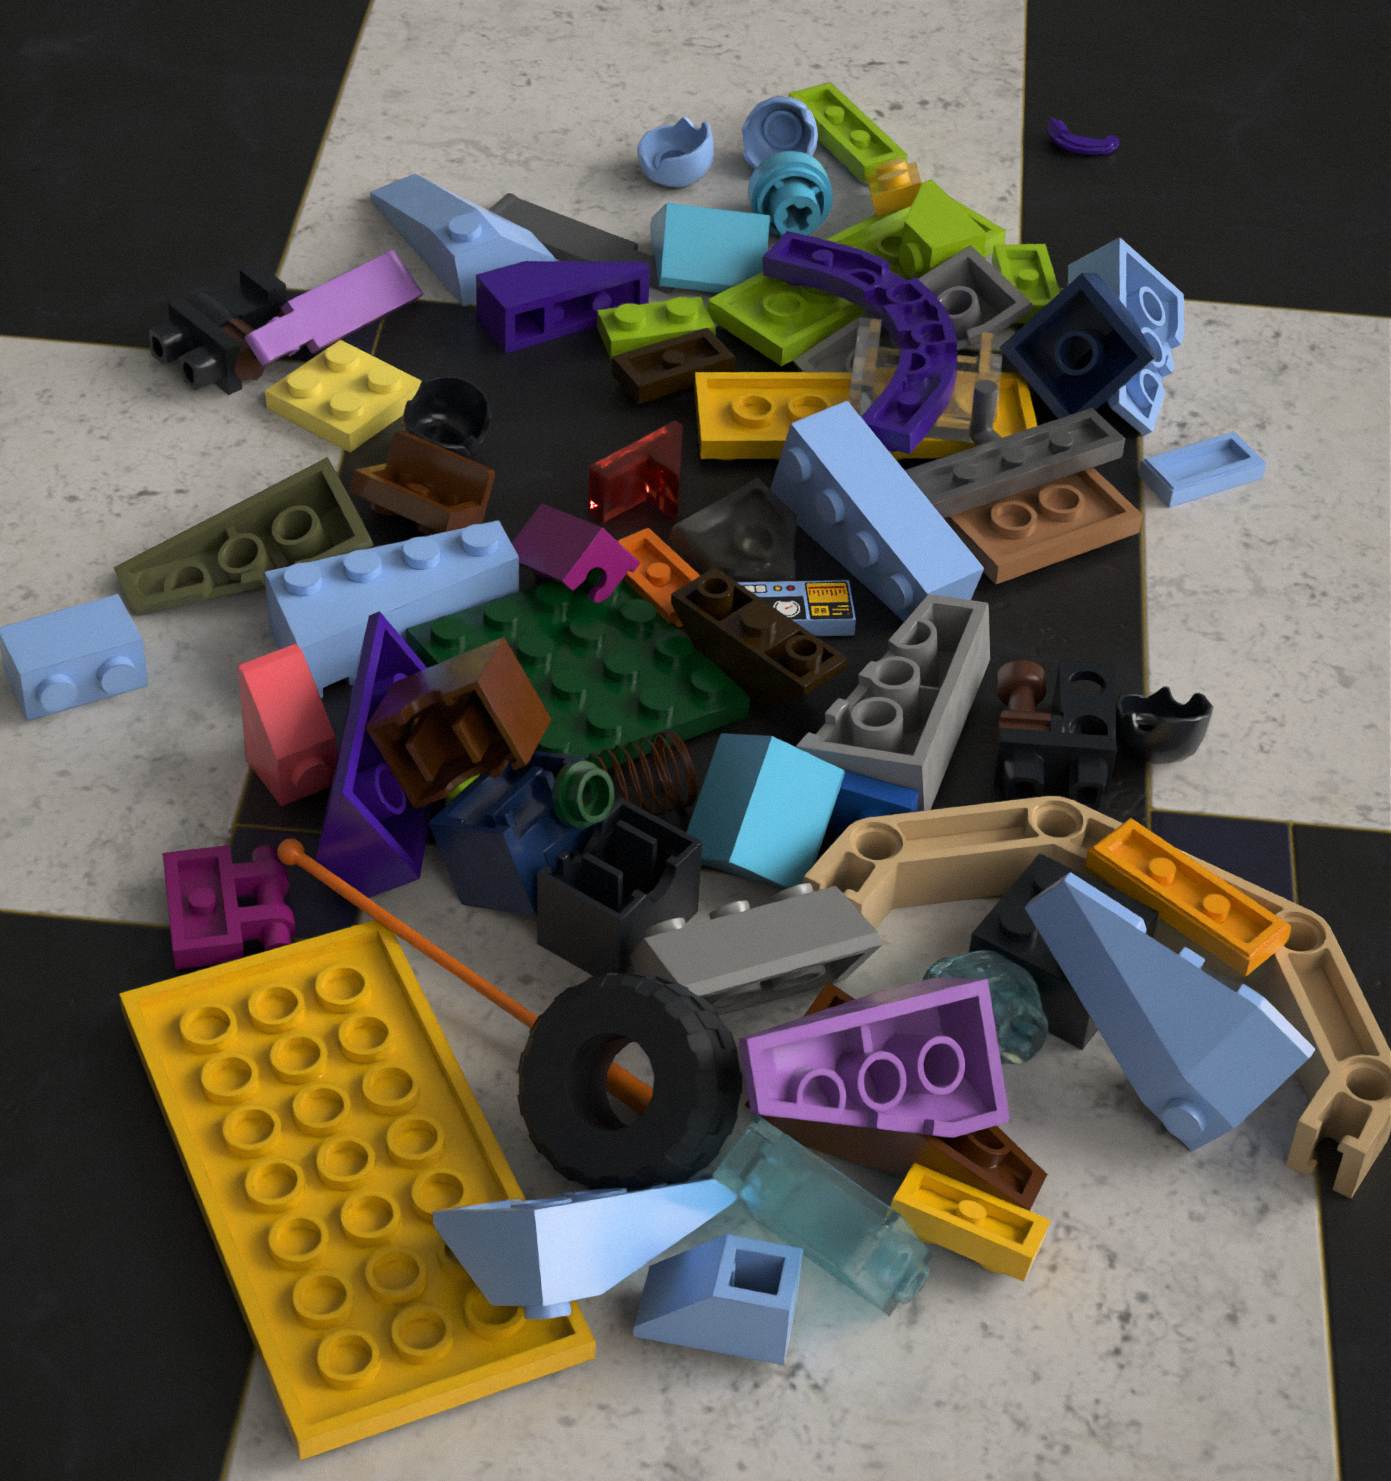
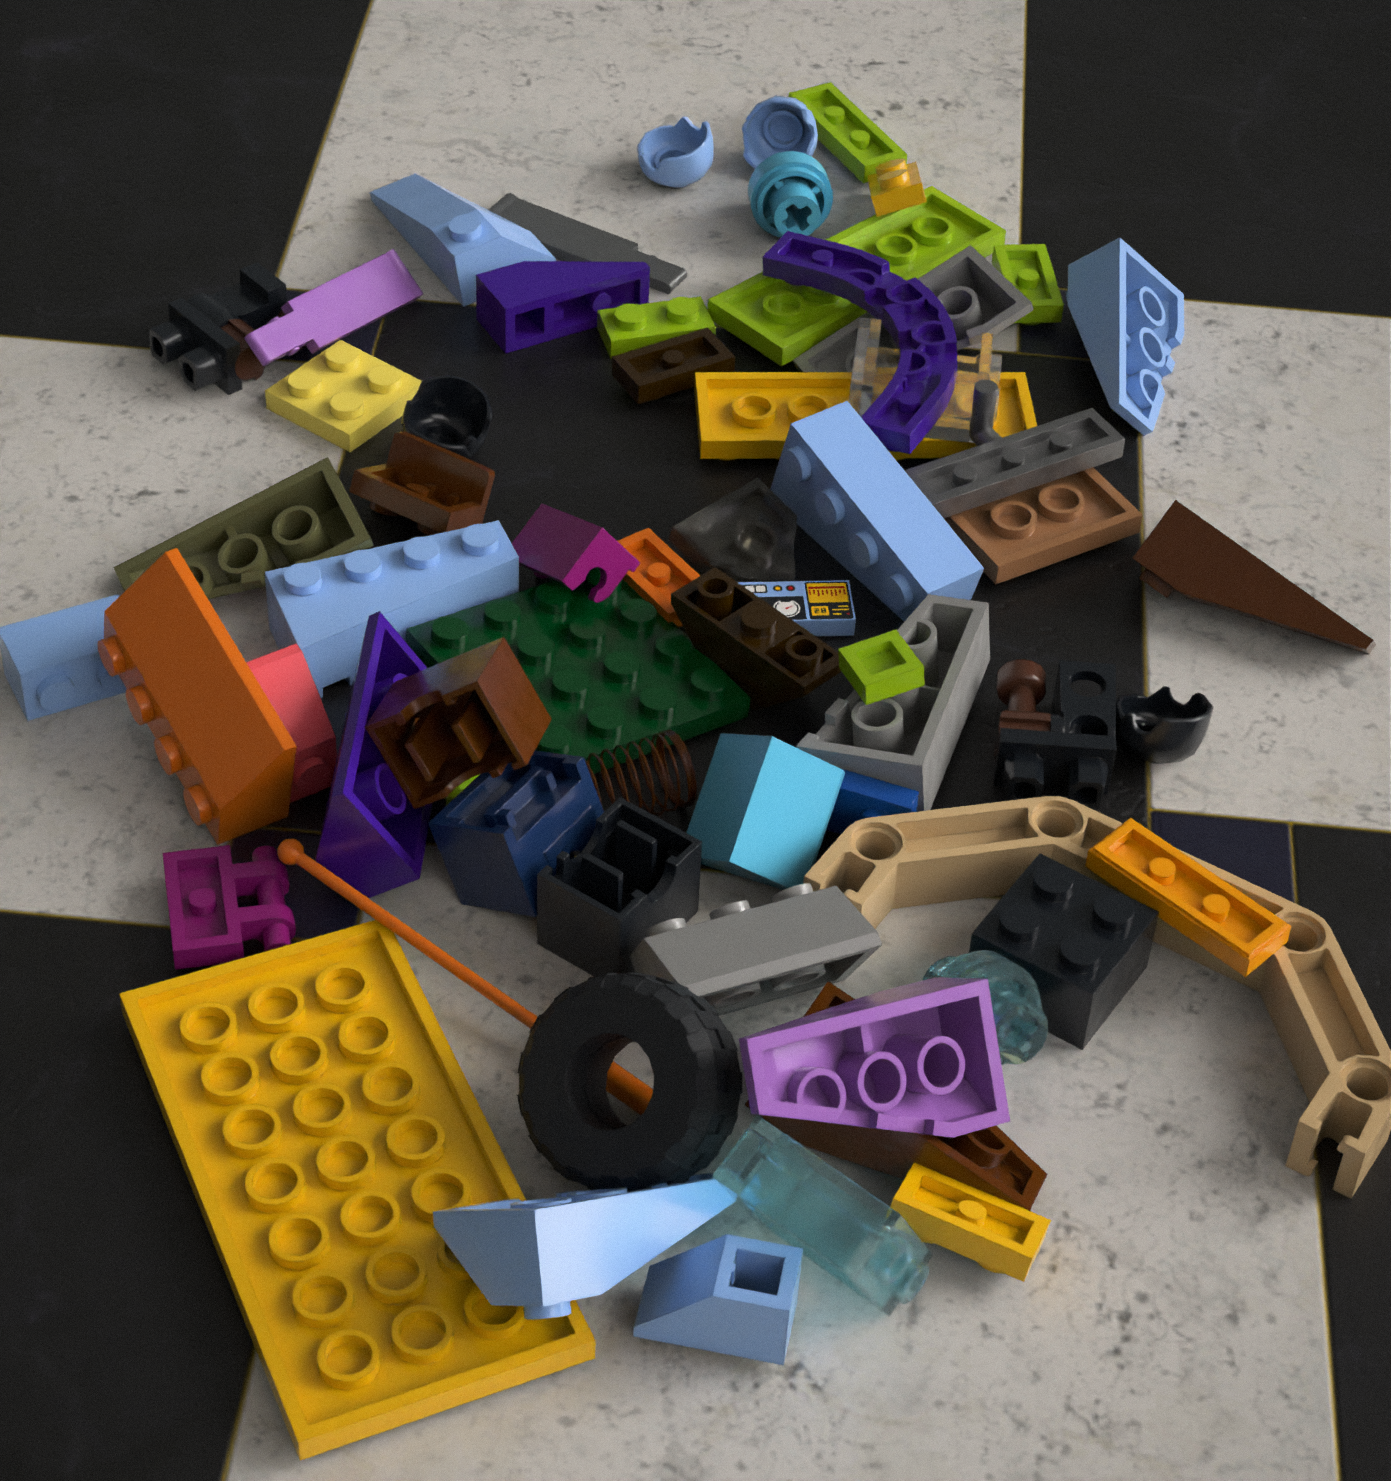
dark green plate [552,760,614,829] -> none
clear red slope [588,421,683,523] -> none
medium azure slope [650,203,770,293] -> none
lime slope [898,180,987,279] -> none
dark blue slope [999,273,1156,419] -> none
light blue wedge [1025,872,1315,1152] -> none
dark purple piece [1047,118,1119,155] -> none
light blue tile [1138,431,1266,508] -> none
none -> orange slope [97,548,297,845]
none -> lime plate [838,629,925,705]
none -> reddish brown wedge [1133,500,1376,654]

